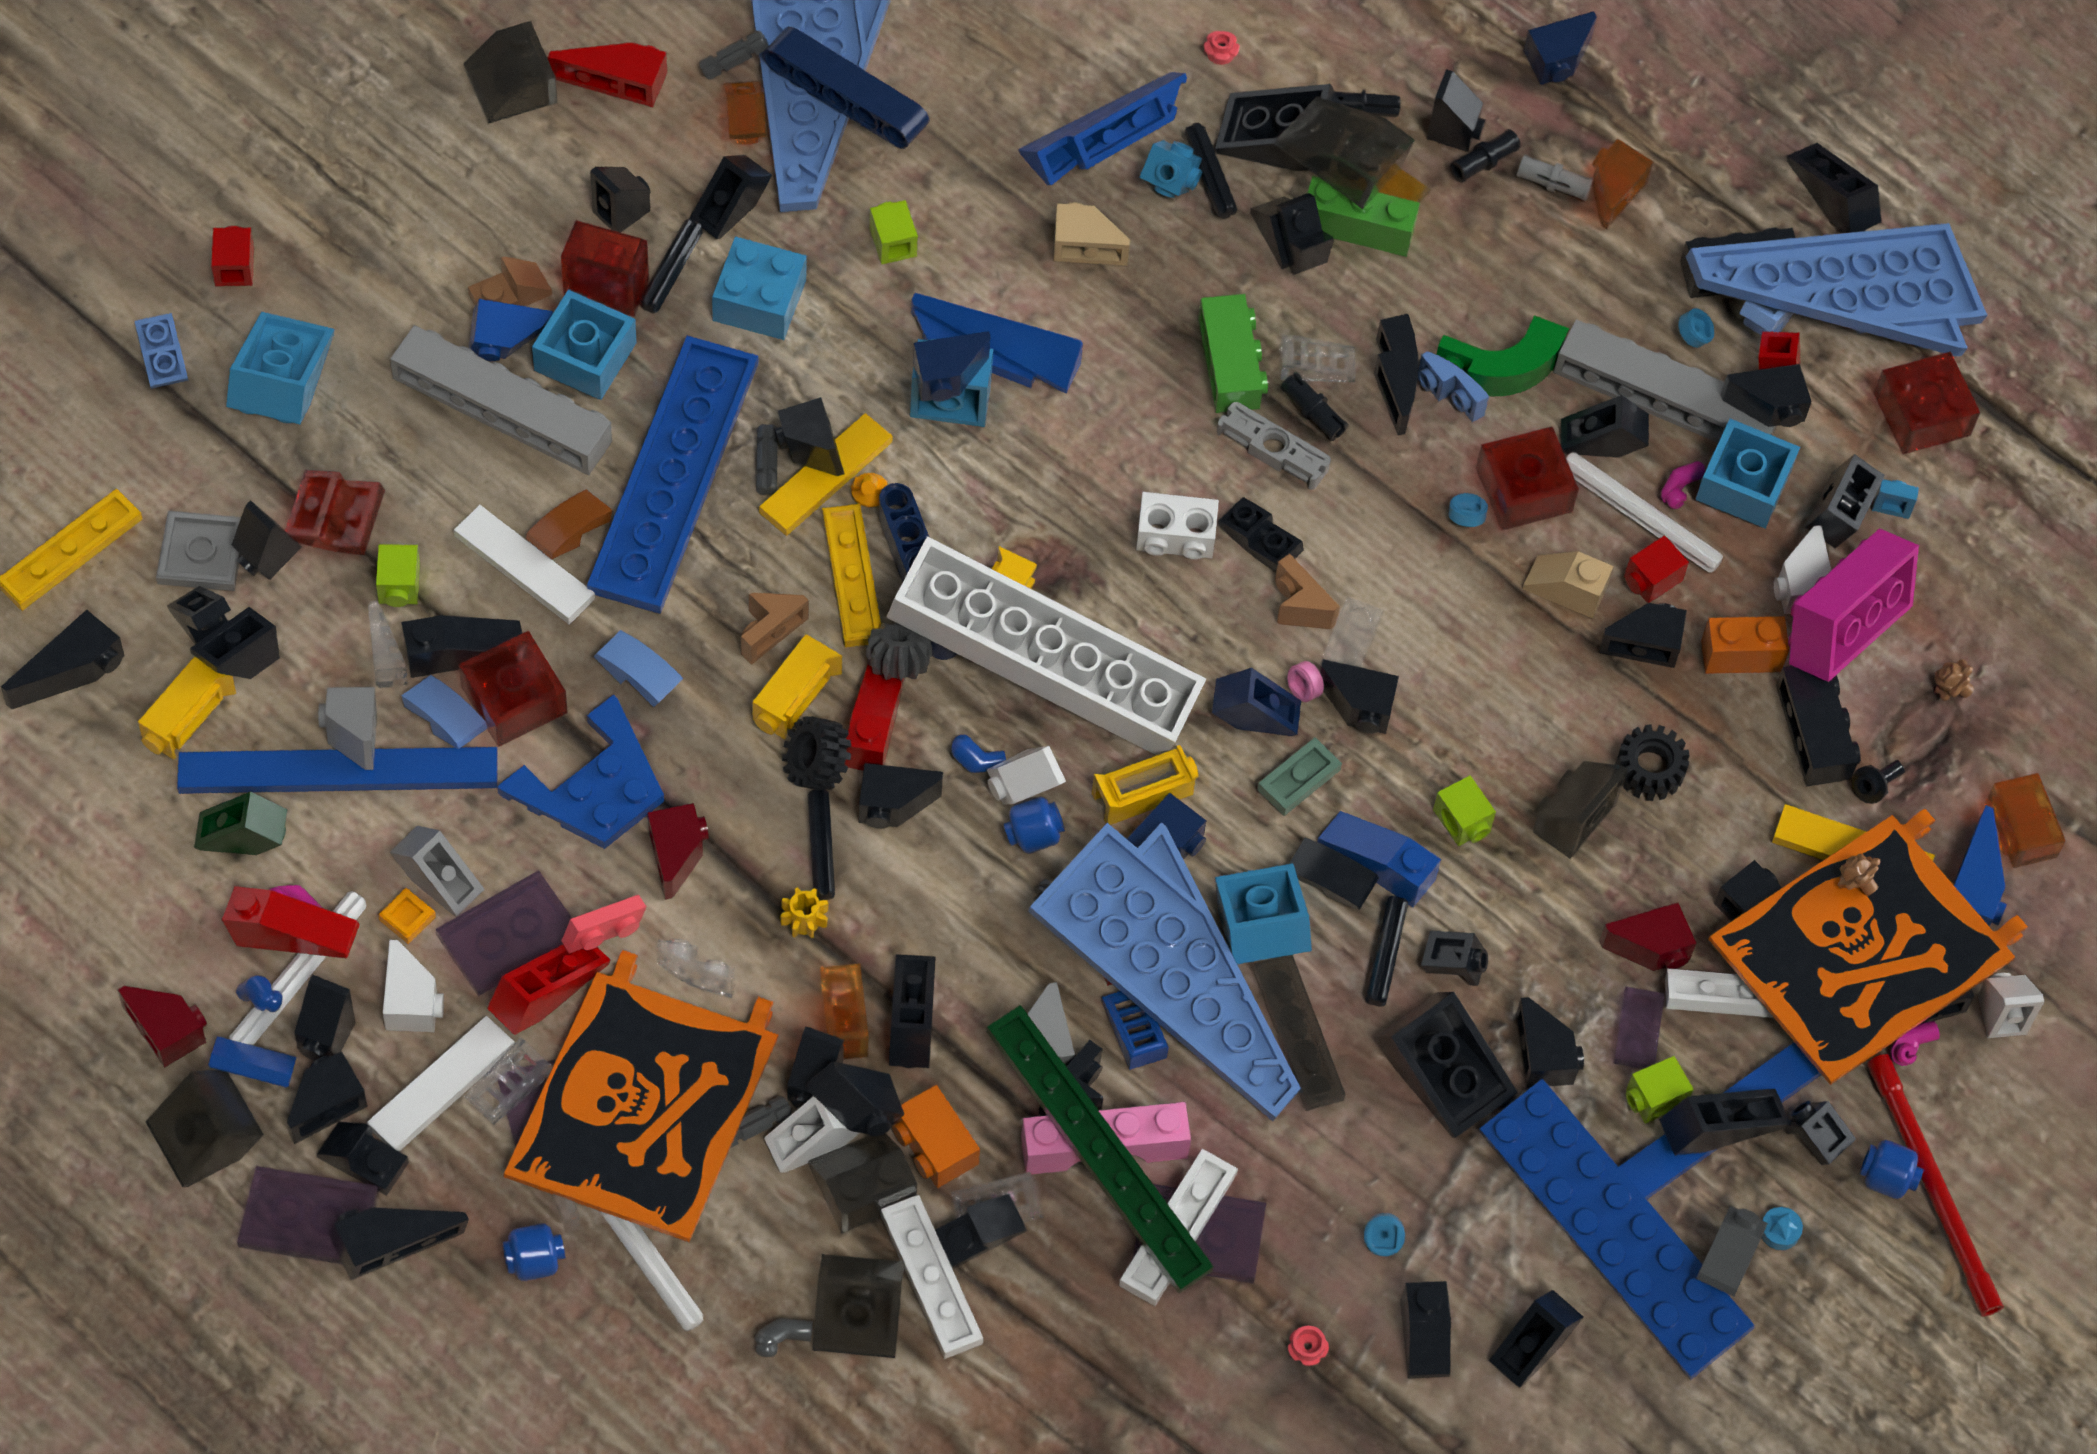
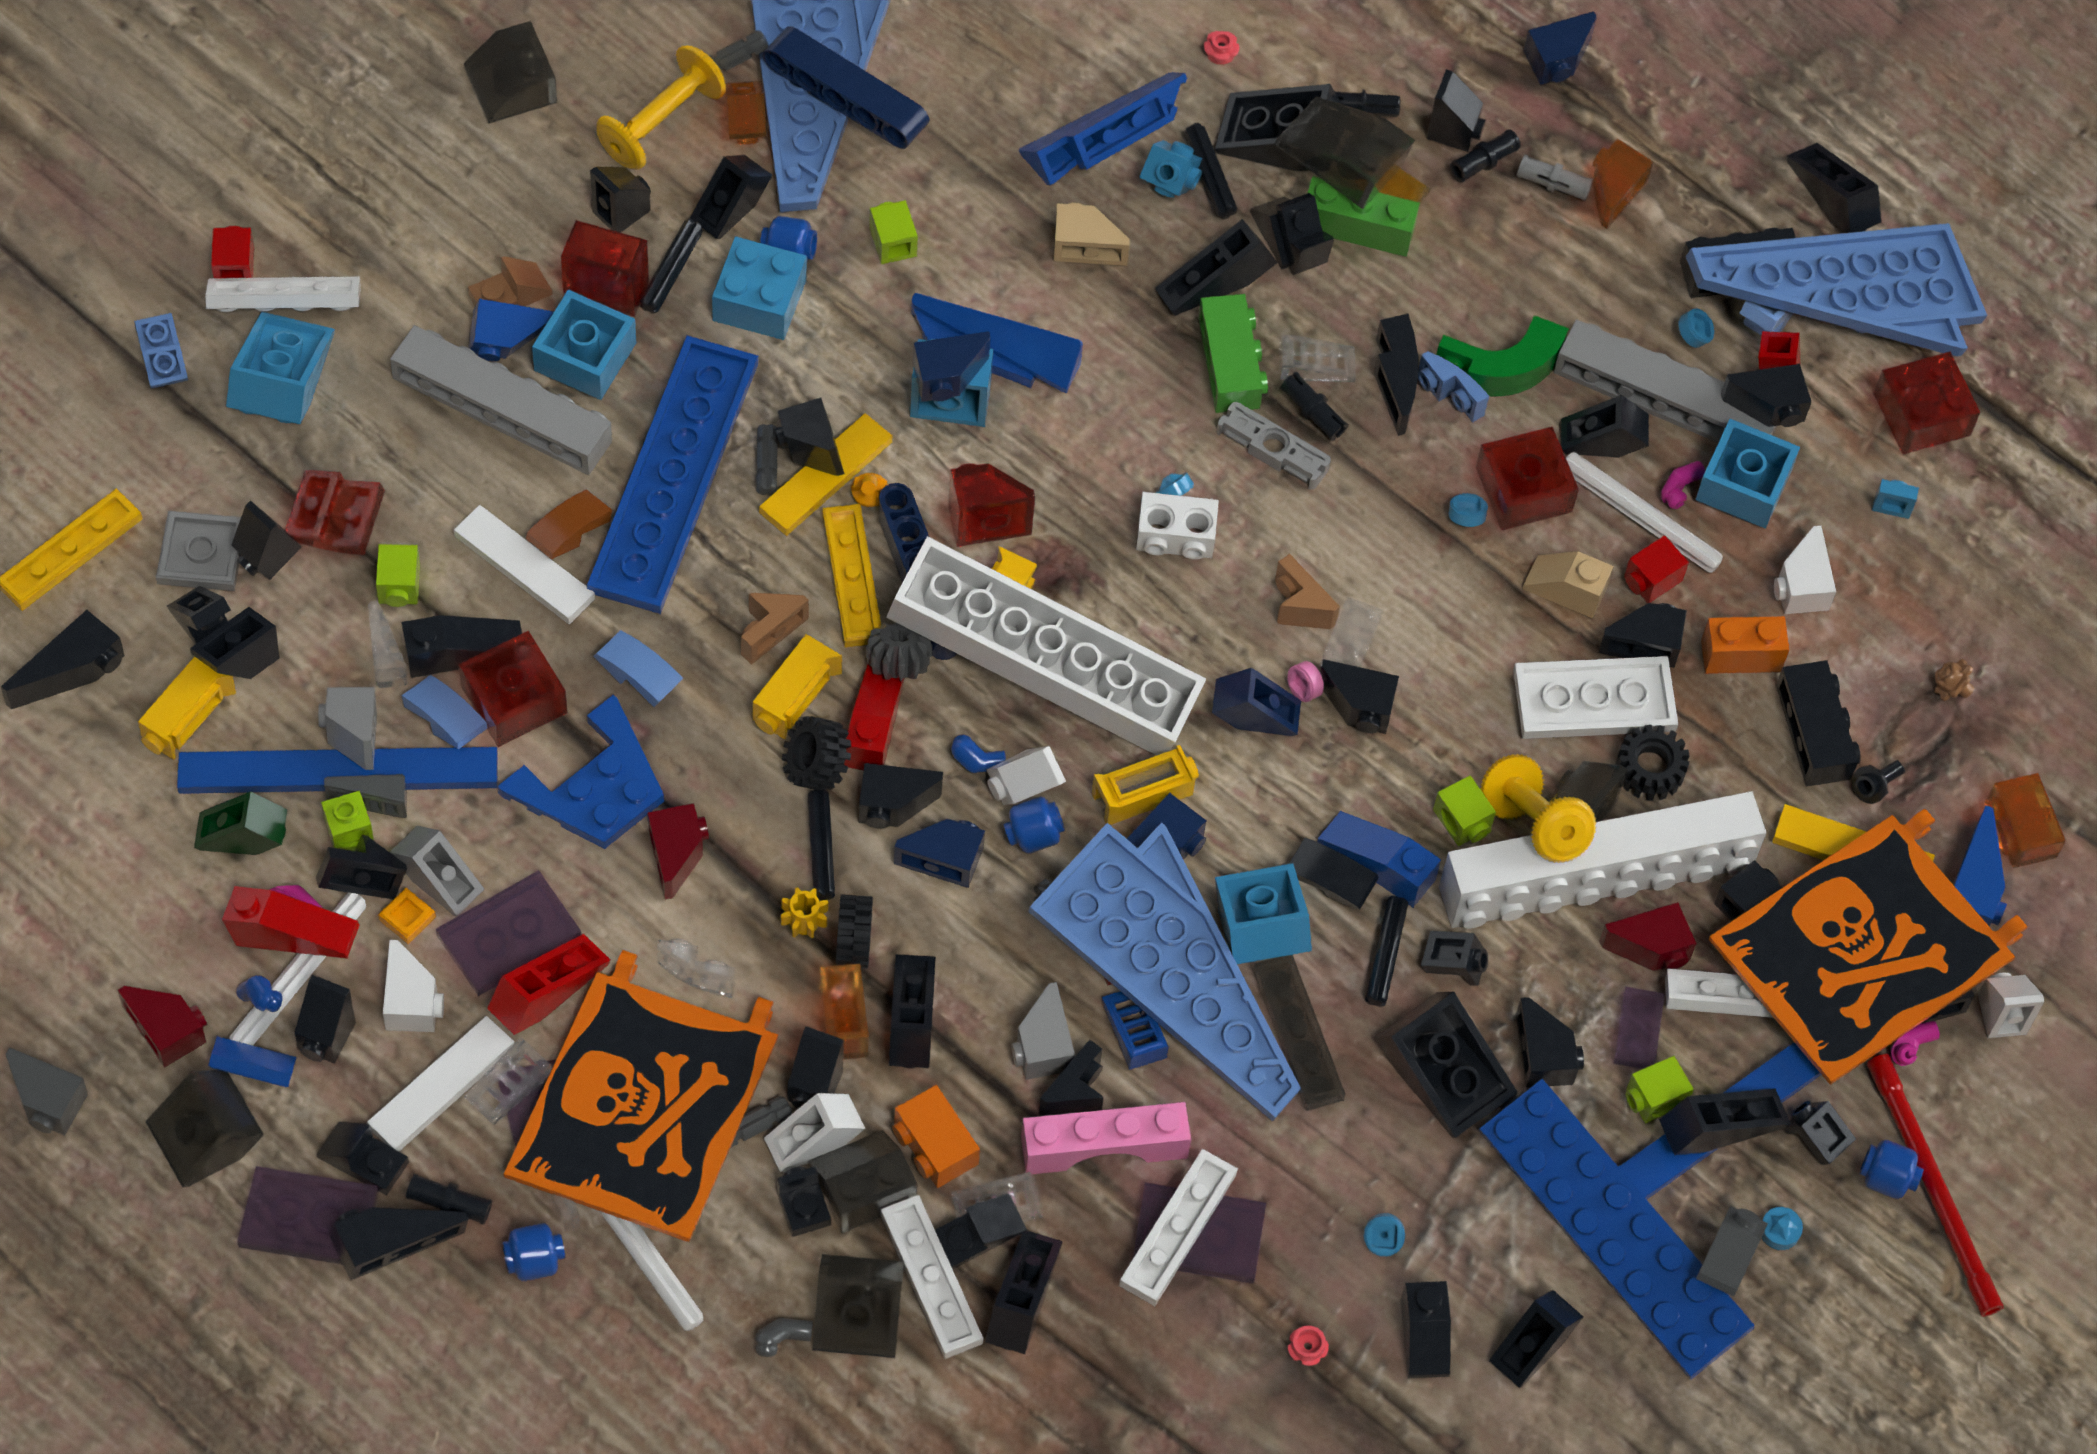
black slope [287,1051,368,1144] -> none
red slope [548,42,667,108] -> none
coral plate [561,894,646,953] -> none
black slope [806,1061,905,1137] -> none
dark green plate [986,1005,1214,1294] -> none
black slope [1218,497,1304,572] -> none
sand green plate [1257,737,1342,816] -> none
dark pink brick [1788,528,1919,682] -> none
black brick [1805,454,1885,548] -> none
medium nougat plant [1838,854,1881,896] -> none
none -> dark grey slope [6,1047,88,1136]
none -> white plate [205,277,361,312]
none -> black slope [316,835,407,900]
none -> lime brick [321,790,374,851]
none -> dark grey slope [324,774,407,818]
none -> black pin [405,1174,493,1225]
none -> yellow hose [596,45,726,170]
none -> blue head [760,216,818,261]
none -> black bracket [777,1167,832,1237]
none -> black tyre [836,894,873,969]
none -> dark blue slope [894,819,985,888]
none -> clear red slope [948,463,1035,547]
none -> black slope [985,1231,1063,1354]
none -> black slope [1155,219,1277,316]
none -> dark azure tile [1155,472,1194,496]
none -> white brick [1439,791,1766,929]
none -> yellow hose [1480,754,1597,863]
none -> white plate [1513,656,1678,739]

